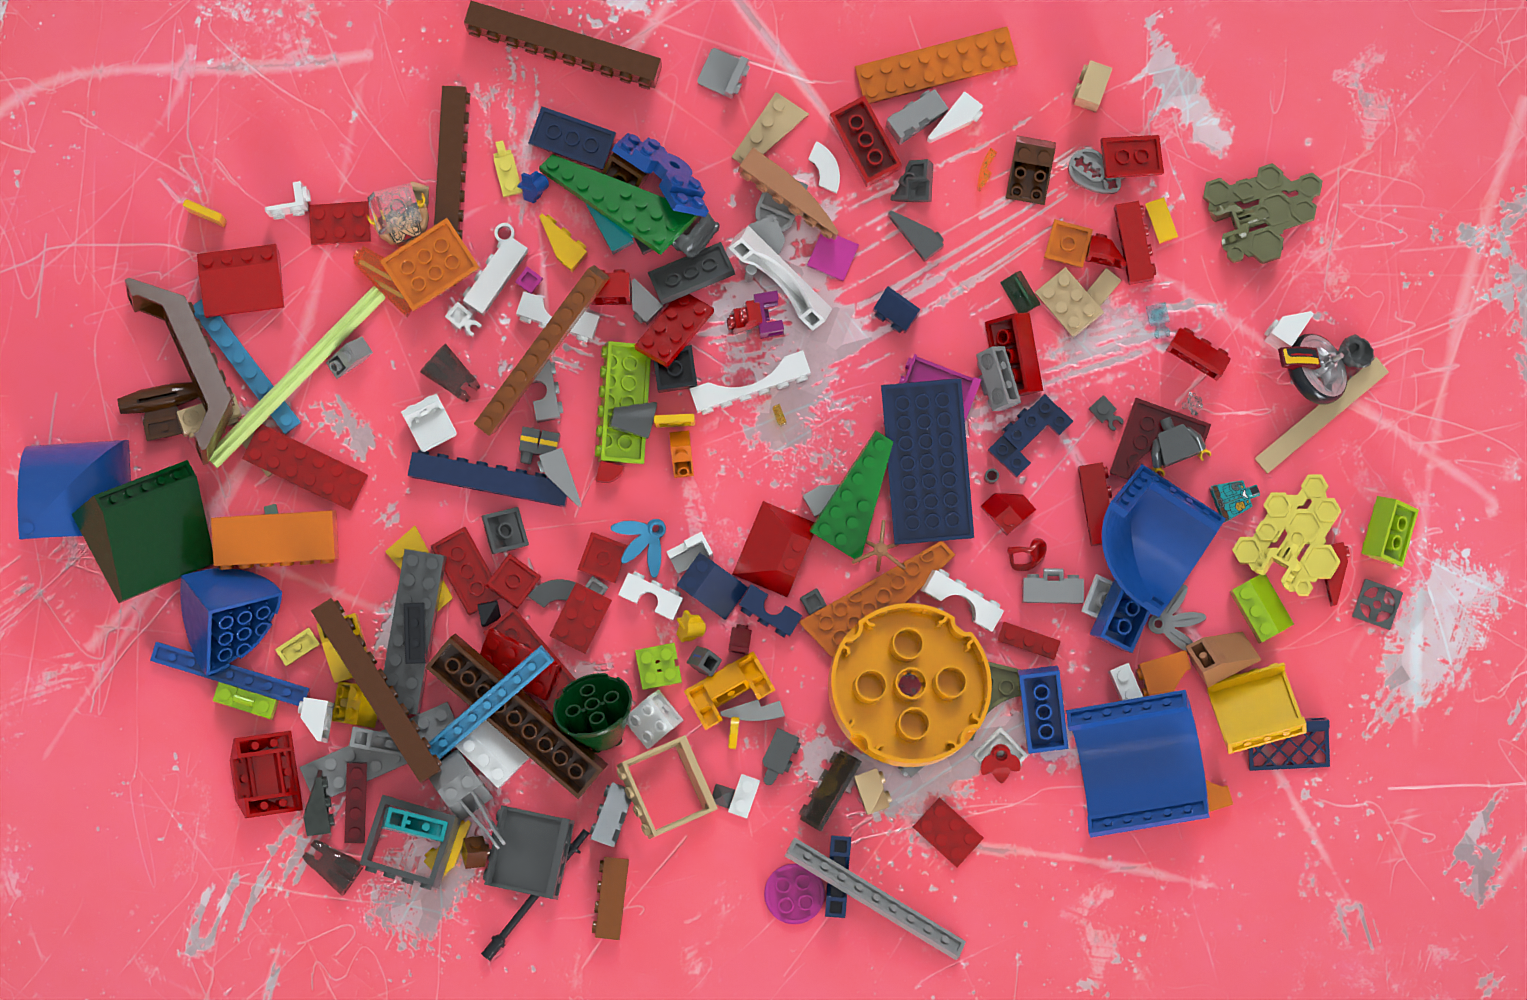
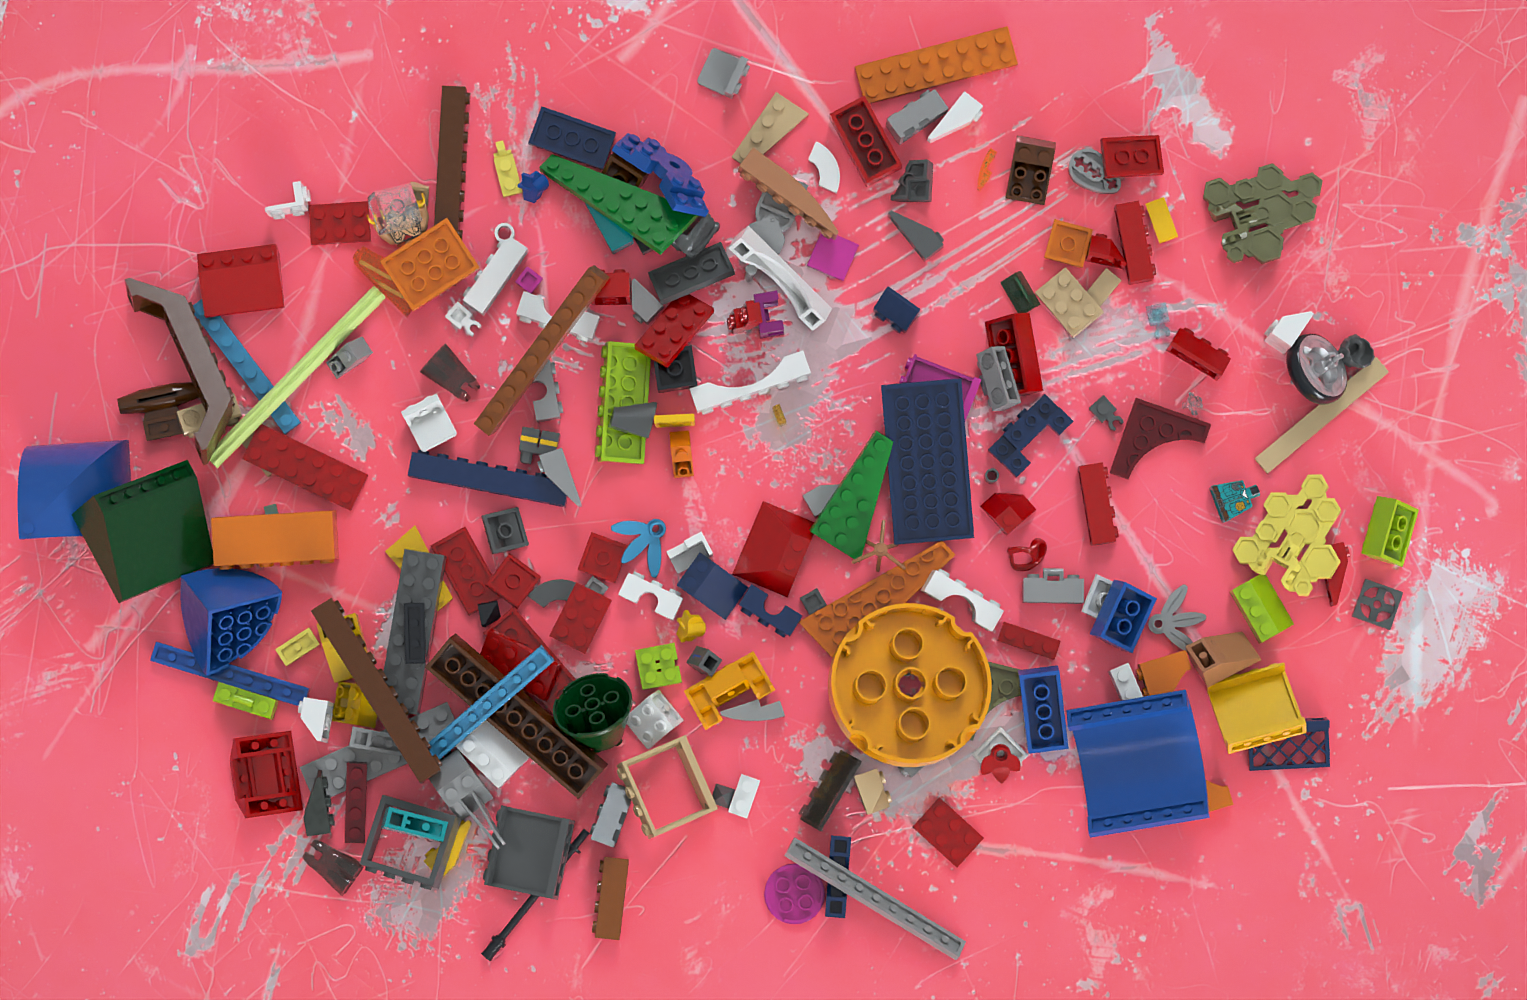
yellow tile [182,199,227,228] -> none
reddish brown brick [461,836,490,869] -> none
reddish brown brick [464,0,662,90] -> none
yellow slope [539,213,588,272] -> none
red brick [595,461,625,483] -> none
dark red slope [728,624,752,655] -> none
yellow tile [728,717,740,749] -> none
dark grey hinge [762,728,801,785] -> none
tan brick [1072,60,1113,113] -> none
blue panel [1102,464,1226,617] -> none
dark grey torso [1151,417,1211,477] -> none
slope [1278,347,1321,370] -> none

